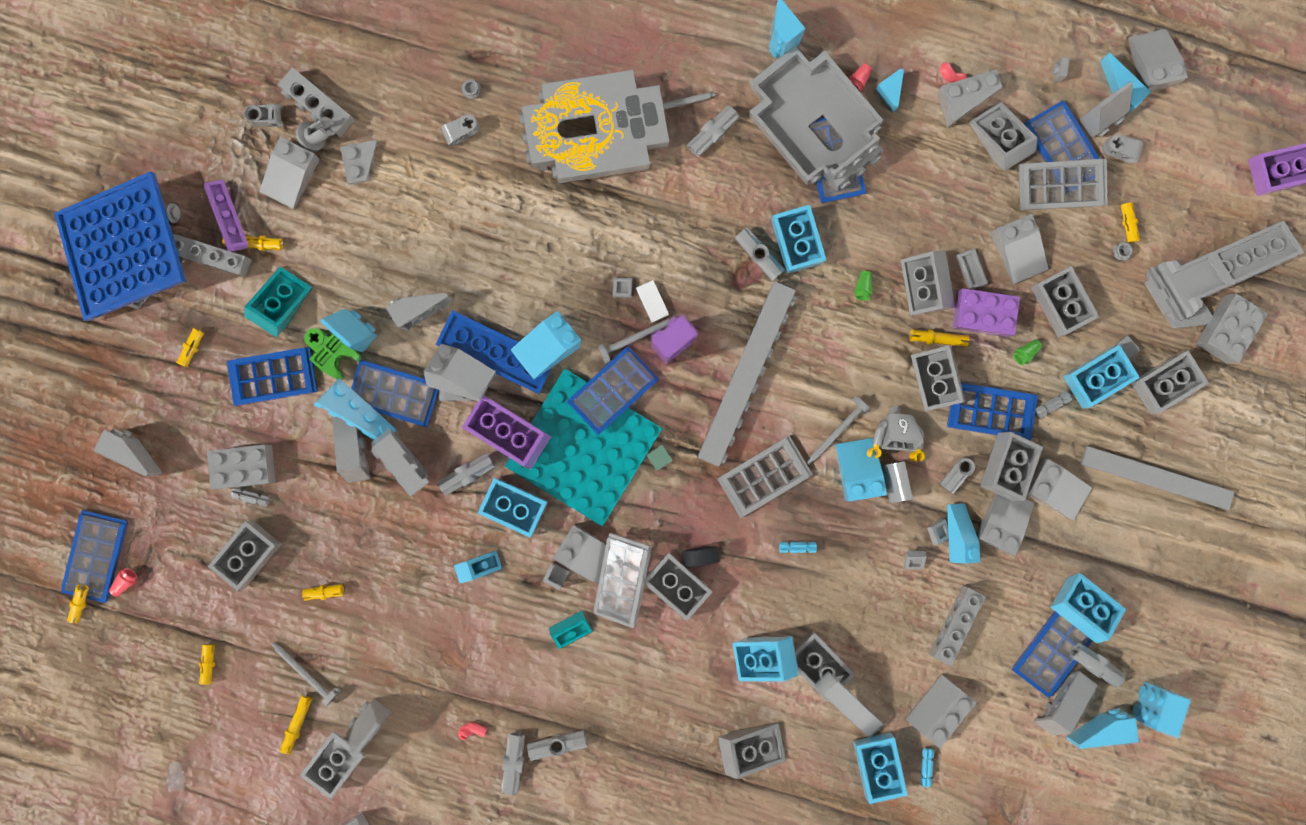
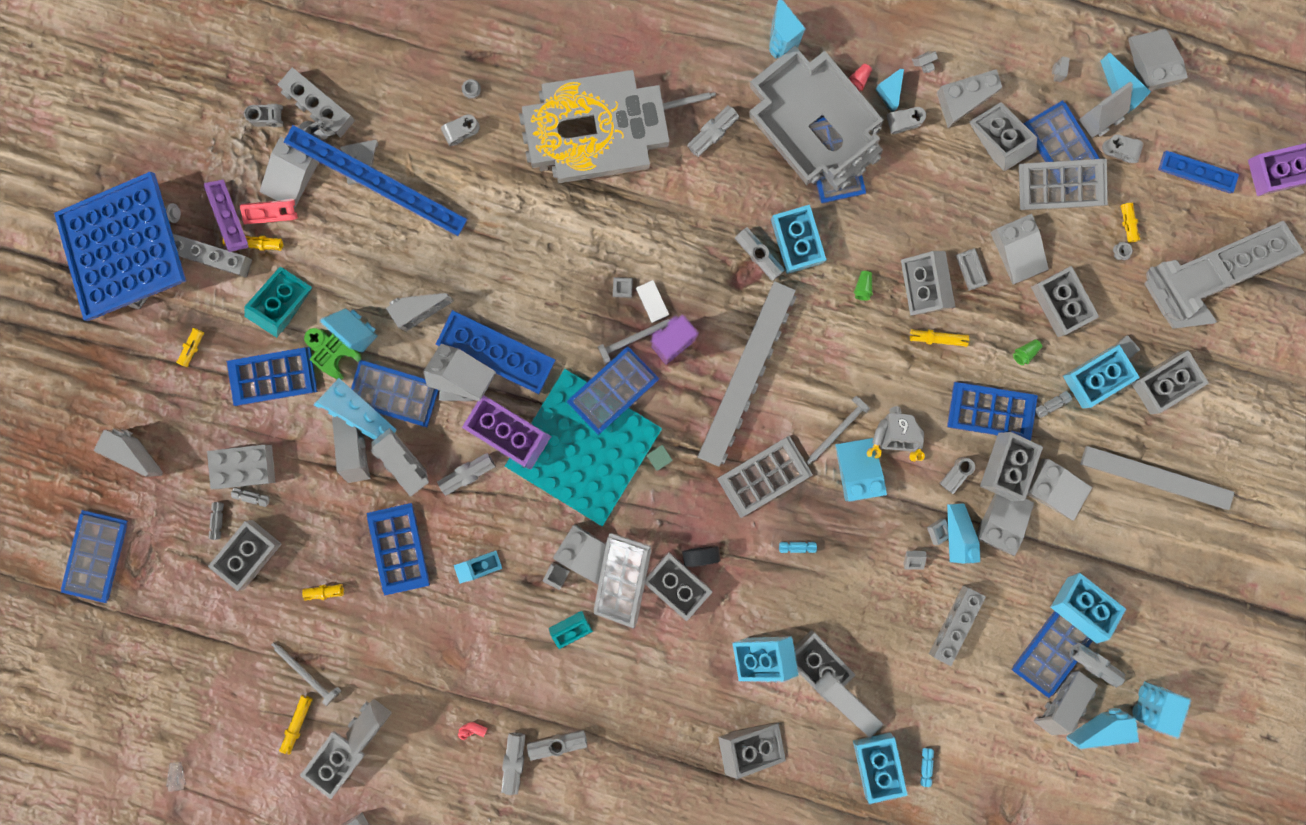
yellow pin [67,584,89,623] -> none
coral cone [109,568,137,597] -> none
yellow pin [199,644,215,685] -> none
medium azure brick [478,477,549,538] -> none
medium azure slope [511,311,581,380] -> none
light grey brick [881,461,913,503] -> none
light grey slope [905,674,977,748] -> none
light grey brick [911,345,966,411] -> none
coral arm [940,62,966,83] -> none
medium lavender brick [952,289,1020,337] -> none
light grey brick [1196,293,1268,364] -> none
none -> light grey axle [209,502,224,540]
none -> coral plate [240,199,298,224]
none -> blue plate [284,125,467,237]
none -> blue piece [366,503,430,596]
none -> light grey piece [887,107,926,134]
none -> light grey tile [912,51,938,73]
none -> blue plate [1158,151,1239,194]

